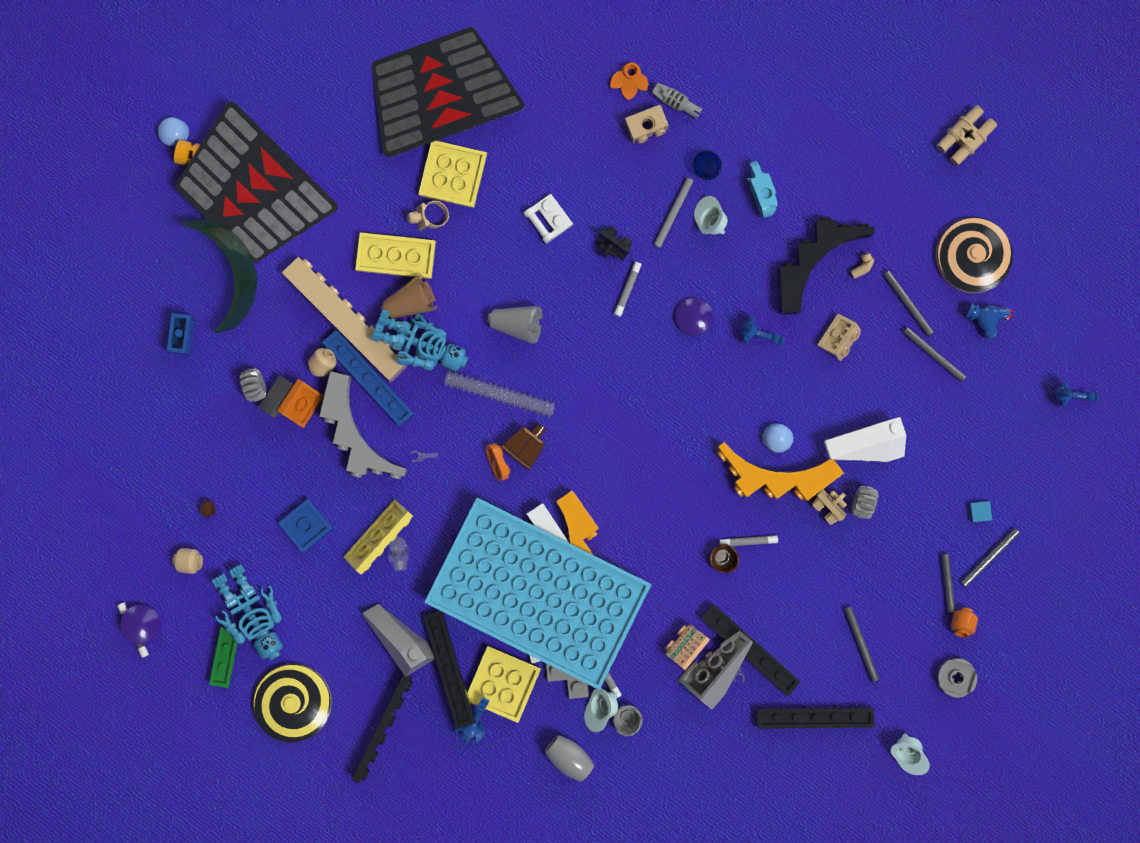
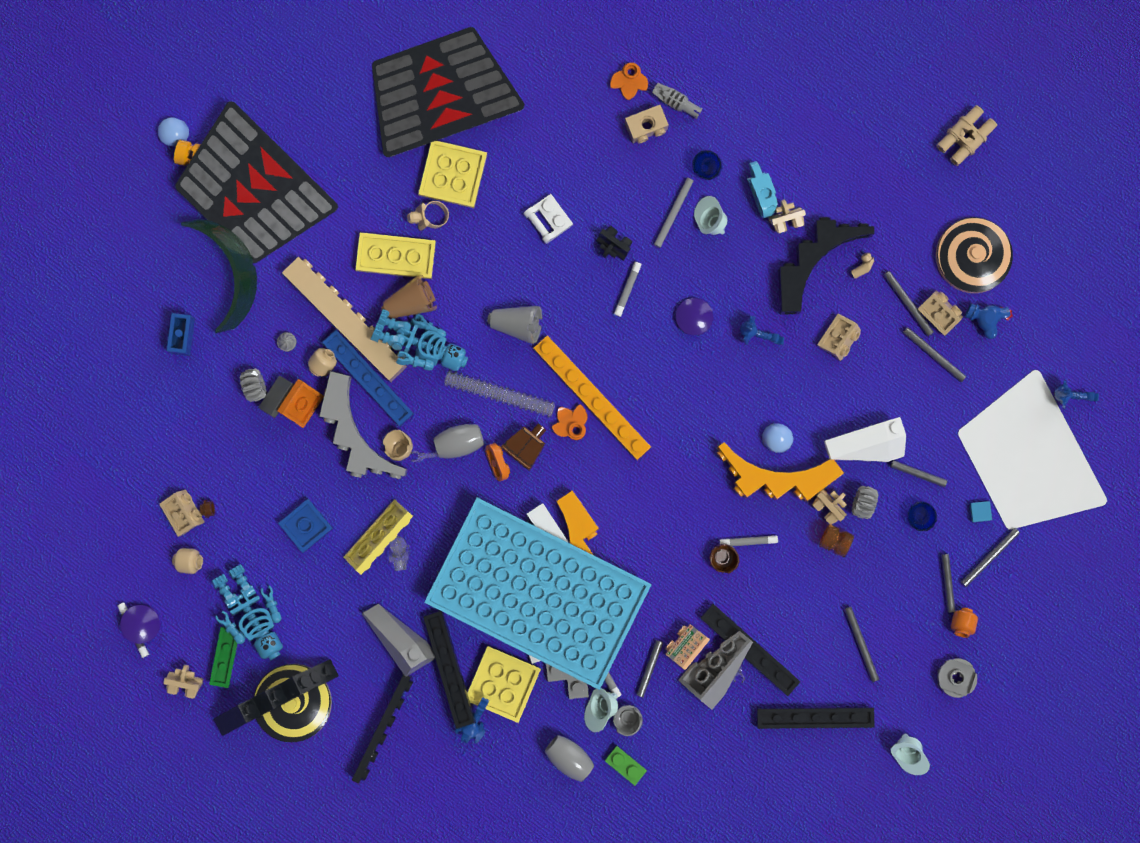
none -> tan bracket [160,490,204,537]
none -> tan hips [164,665,203,699]
none -> black arch [214,659,339,736]
none -> light grey plate [277,332,297,352]
none -> tan hair [383,430,413,461]
none -> light grey piece [434,424,484,458]
none -> light orange plate [533,335,651,460]
none -> orange plate [552,405,588,440]
none -> bright green plate [605,746,647,786]
none -> flat silver bar [636,640,663,698]
none -> tan hips [768,199,806,233]
none -> clear orange wheel [819,524,854,557]
none -> flat silver bar [890,460,947,488]
none -> clear blue hair [907,501,937,531]
none -> tan bracket [918,290,963,336]
none -> white sticker [958,370,1107,529]

